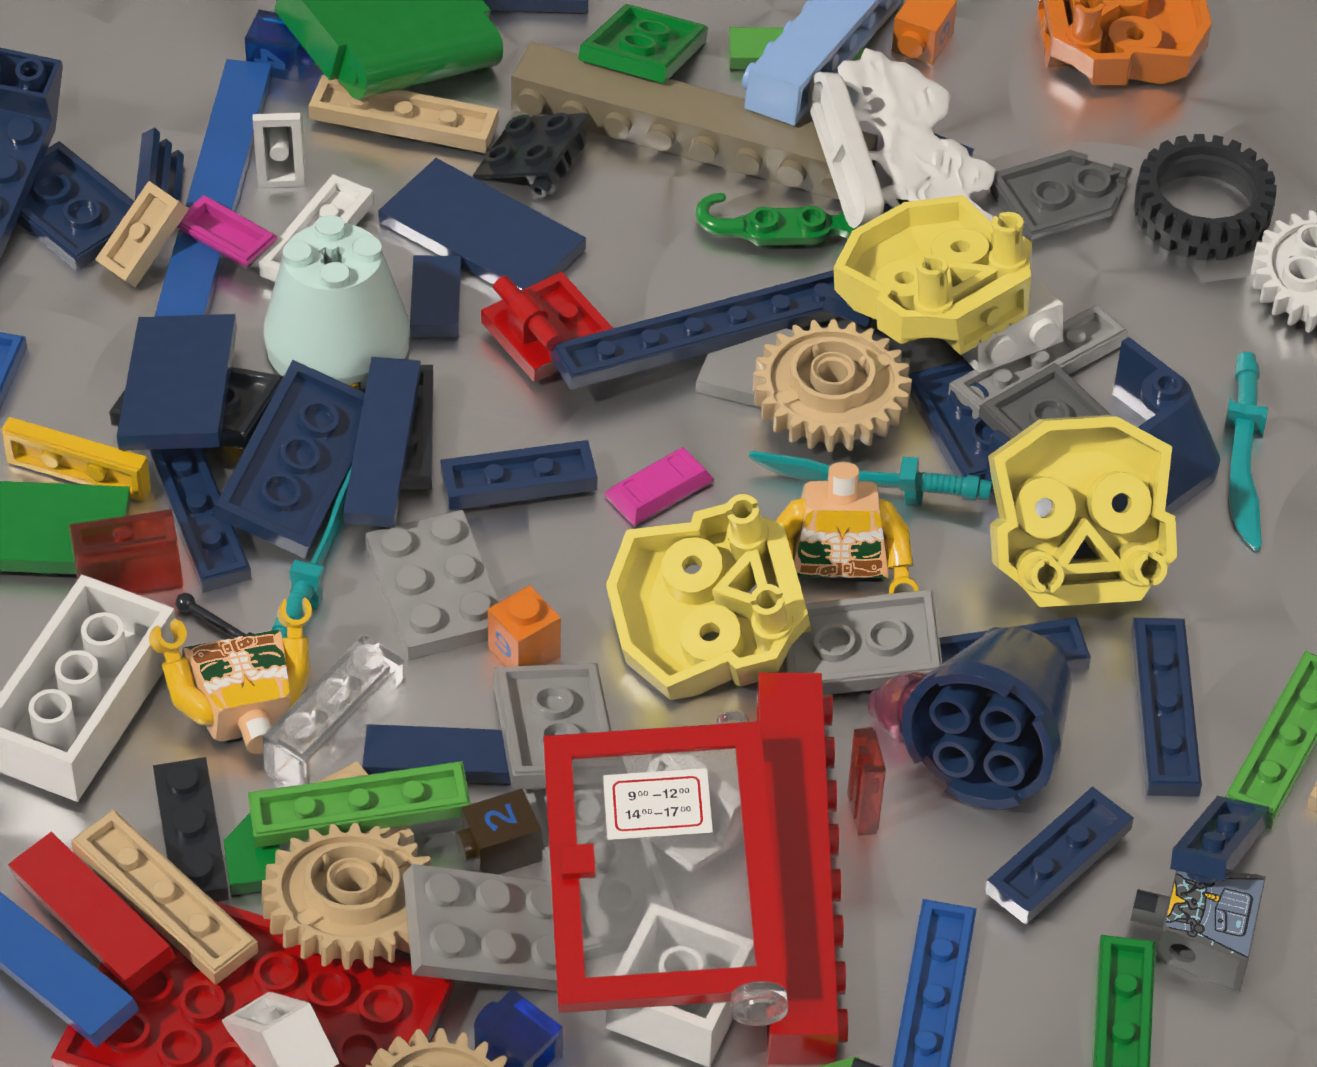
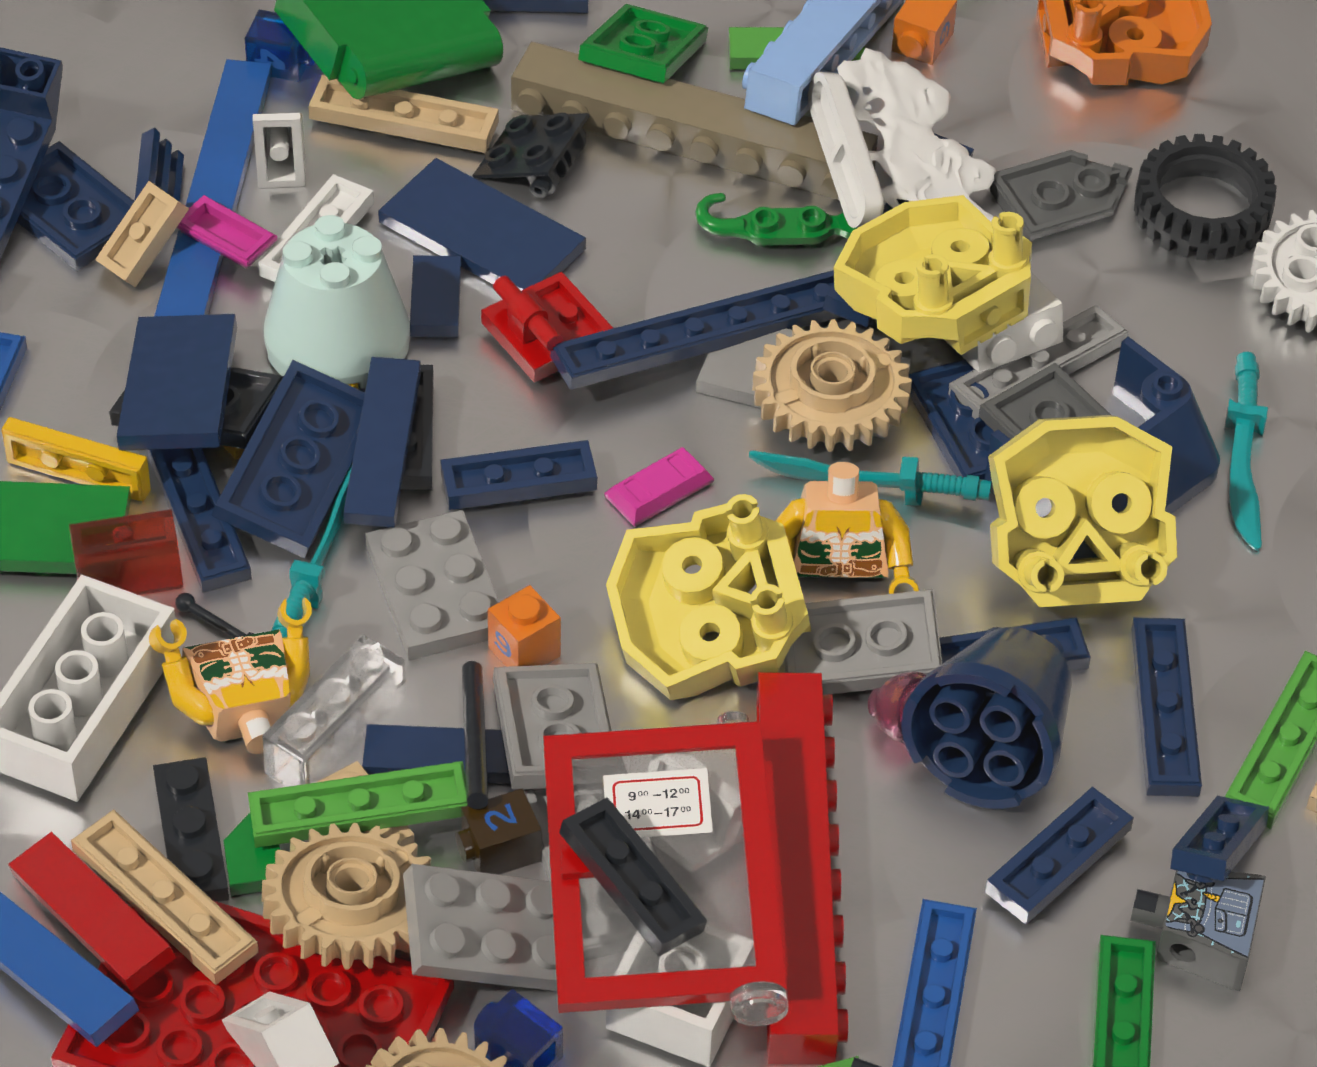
clear red tile [847,727,886,836] -> none
none -> black bar [462,661,488,809]
none -> black plate [559,797,707,957]

